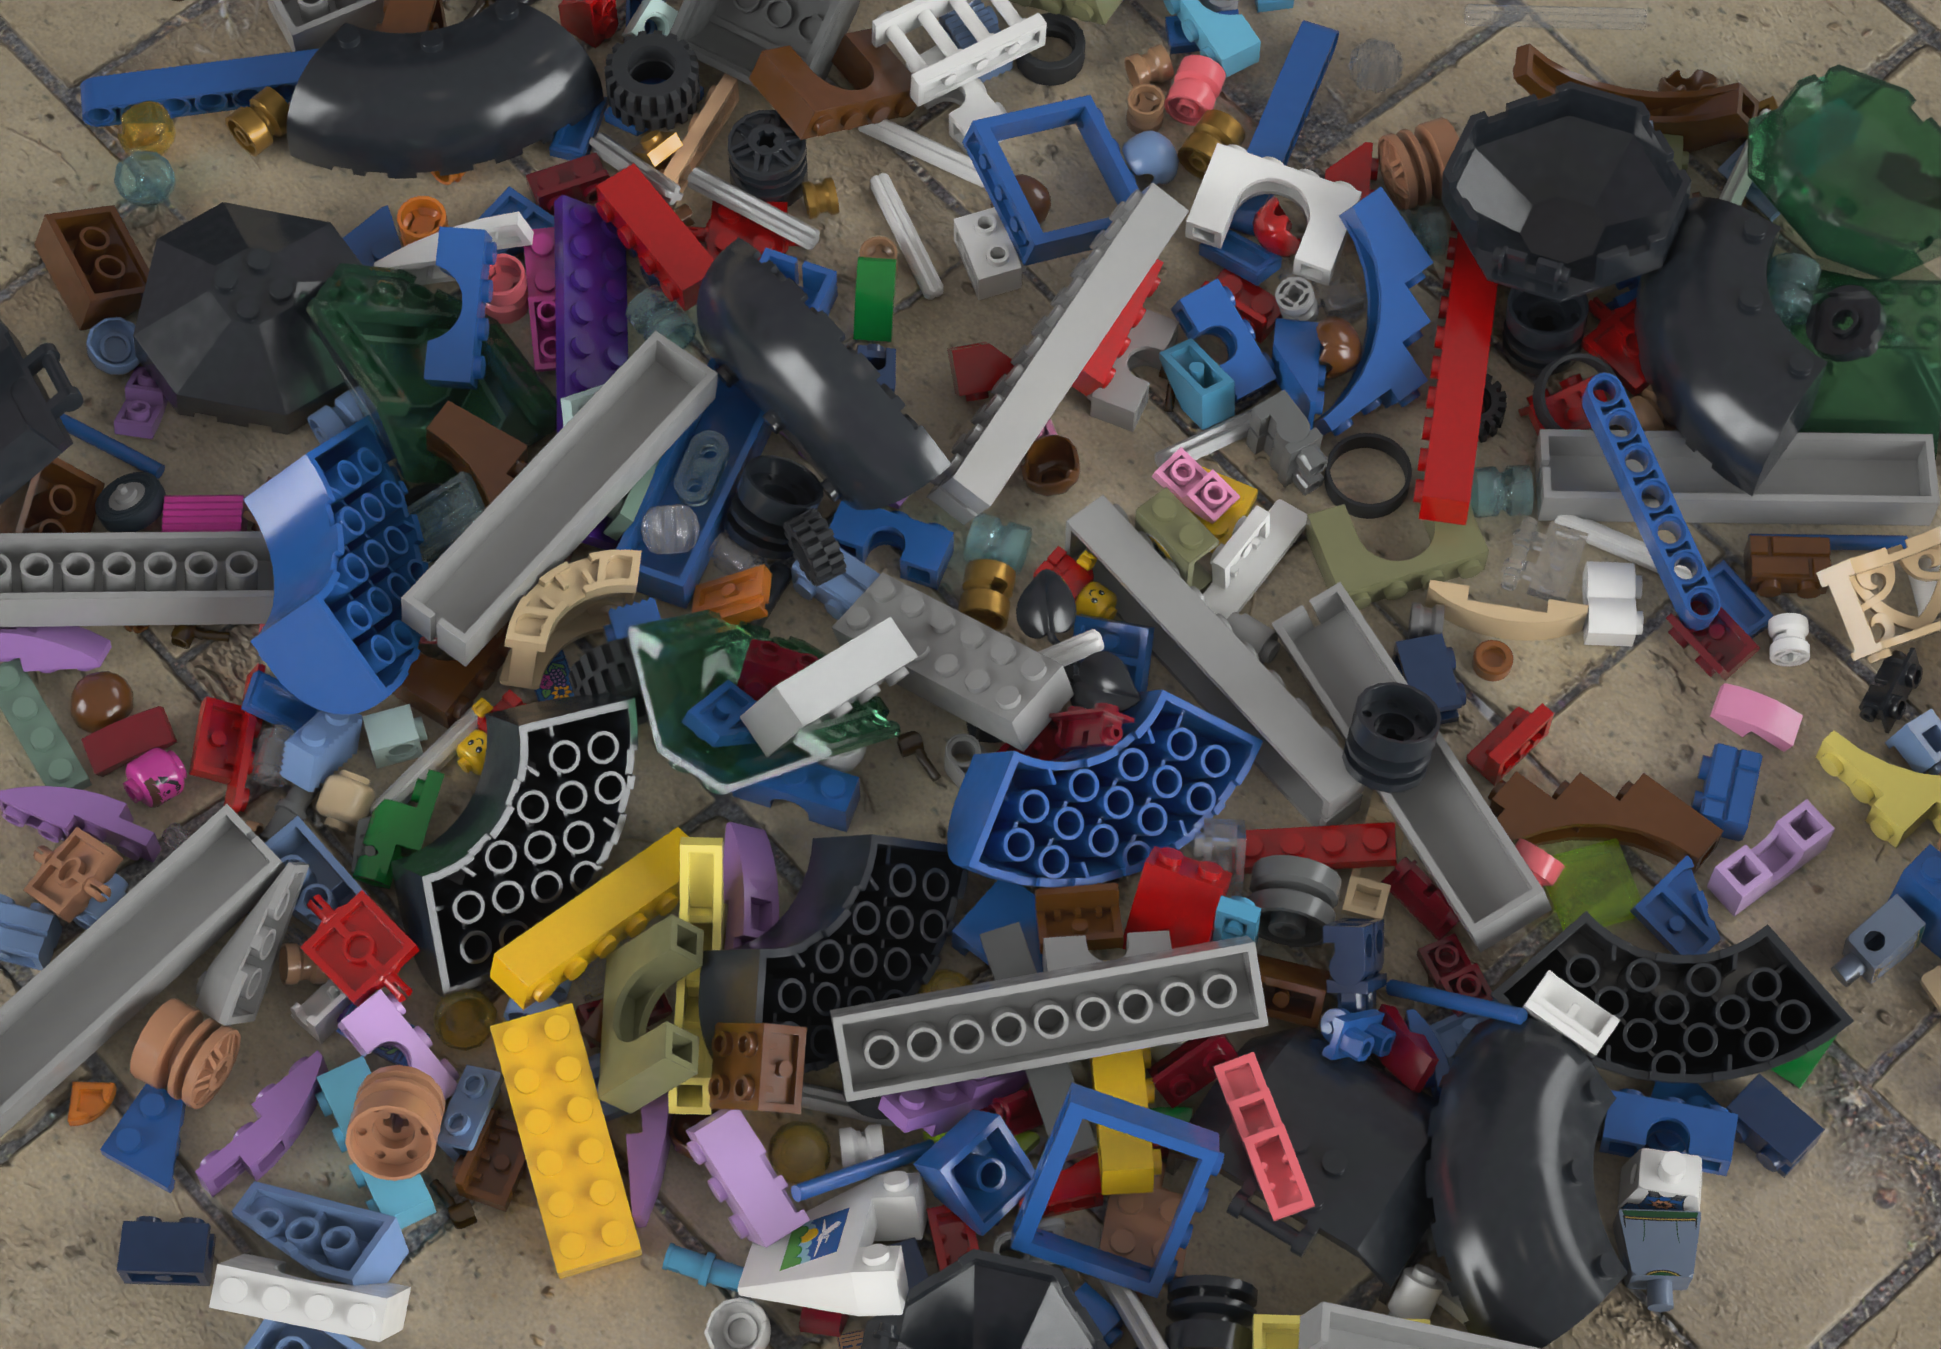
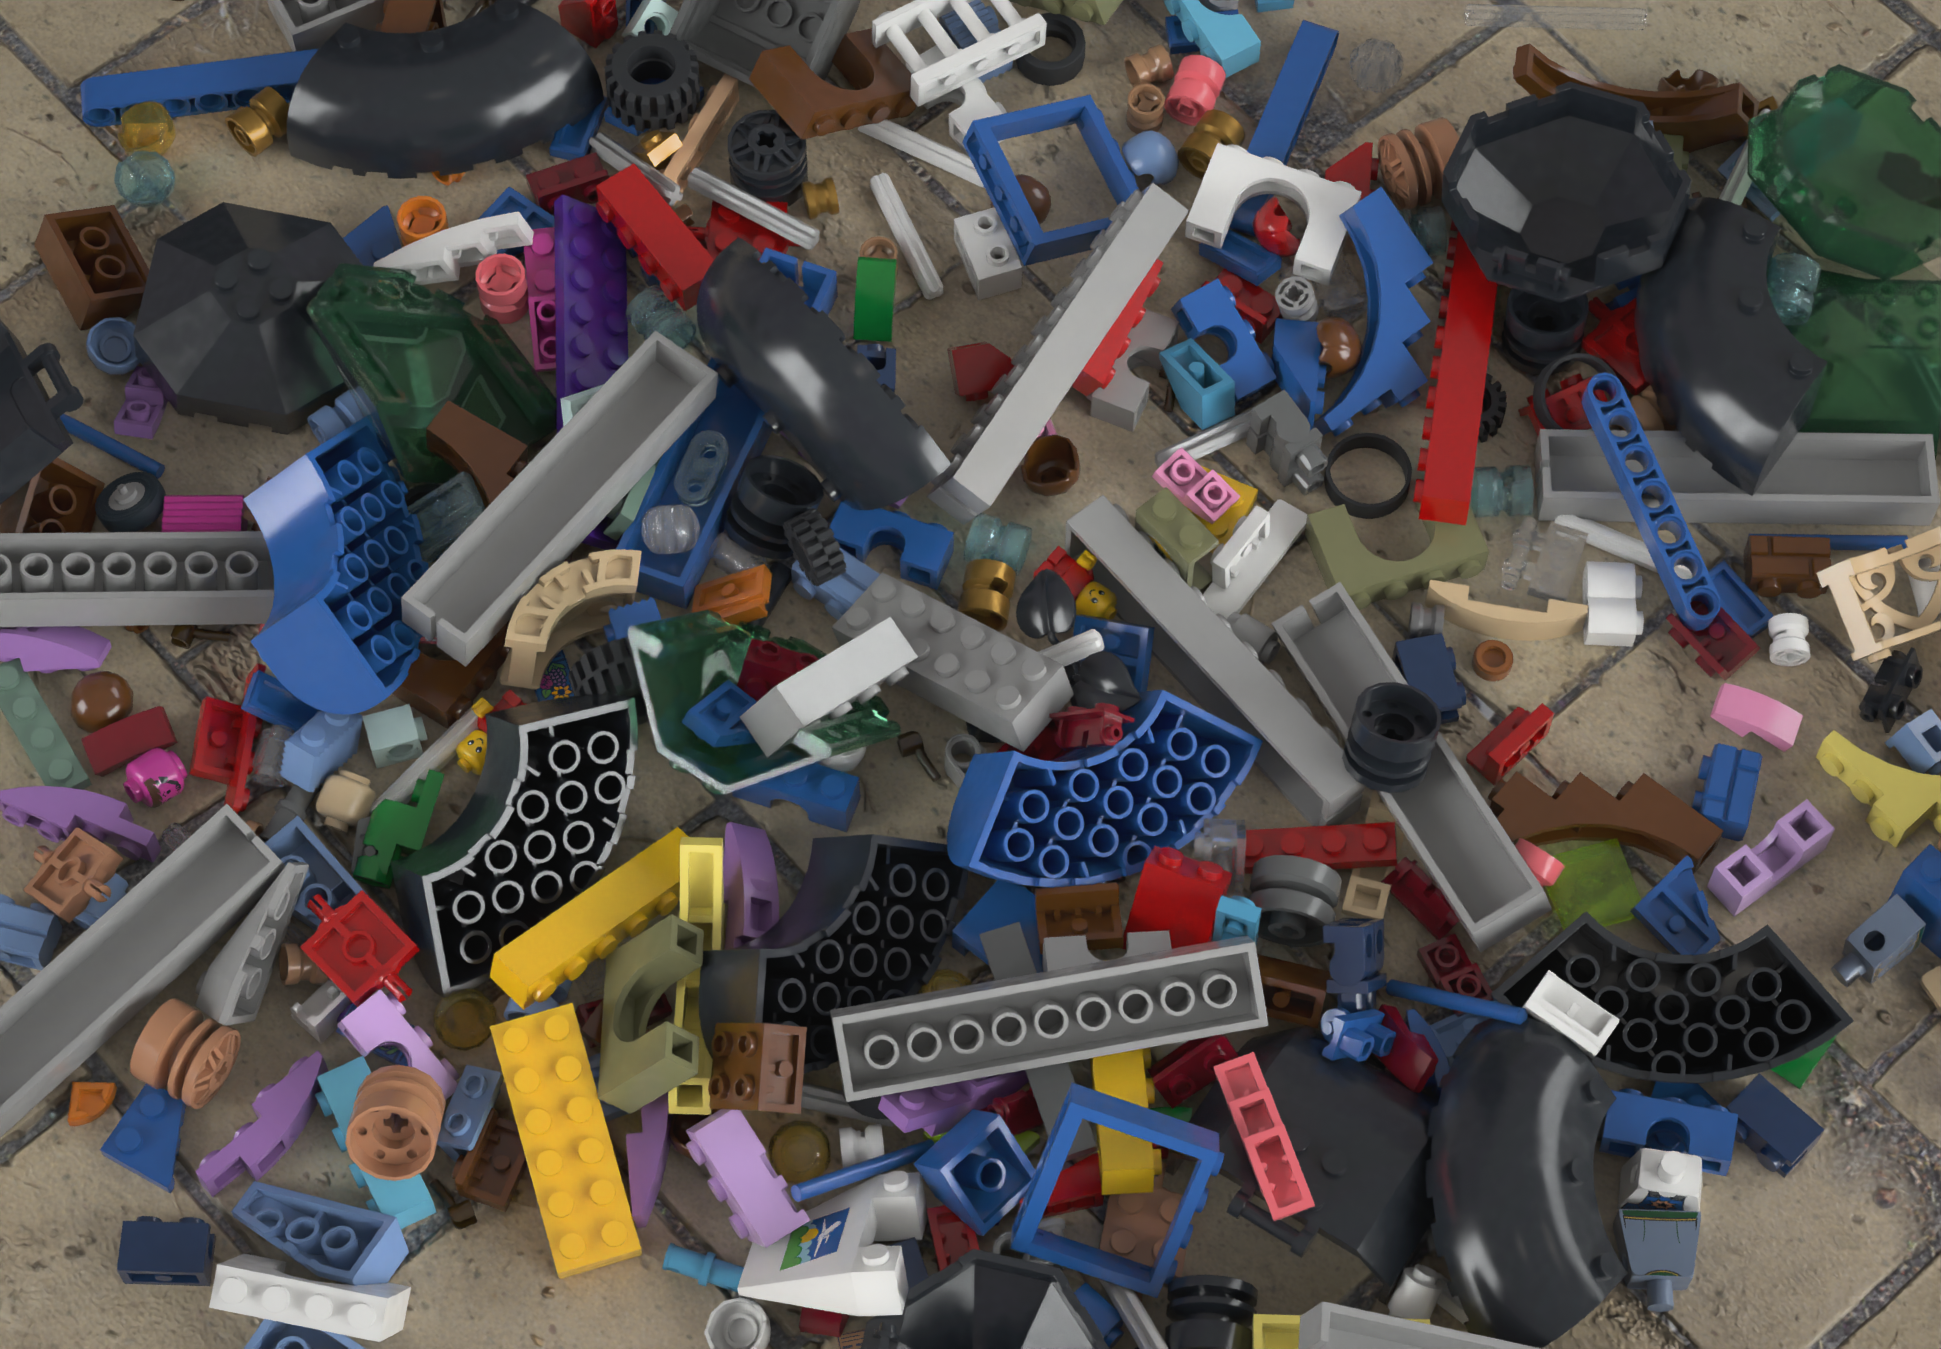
blue arch [424,226,497,390] -> none
black plate [1806,285,1887,362] -> none

